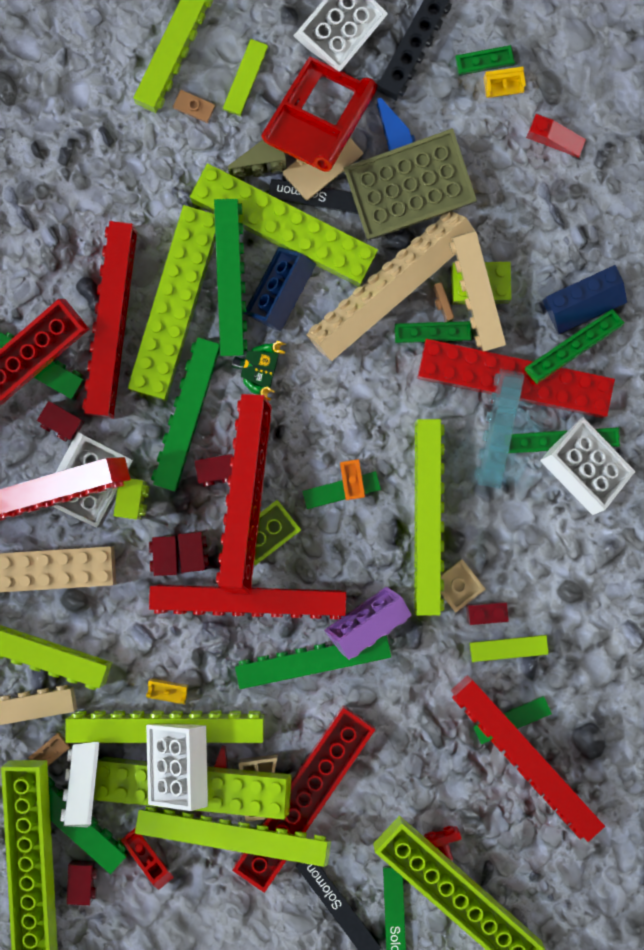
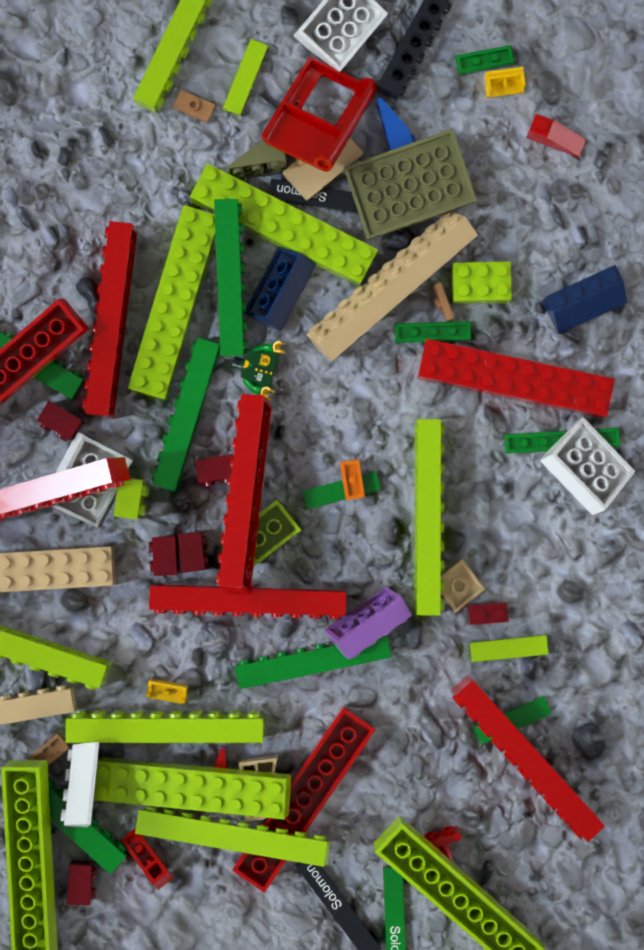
white slope [146,724,208,811] -> none
tan brick [449,231,506,351] -> none
clear light blue brick [474,369,524,489] -> none
green tile [524,309,625,384] -> none

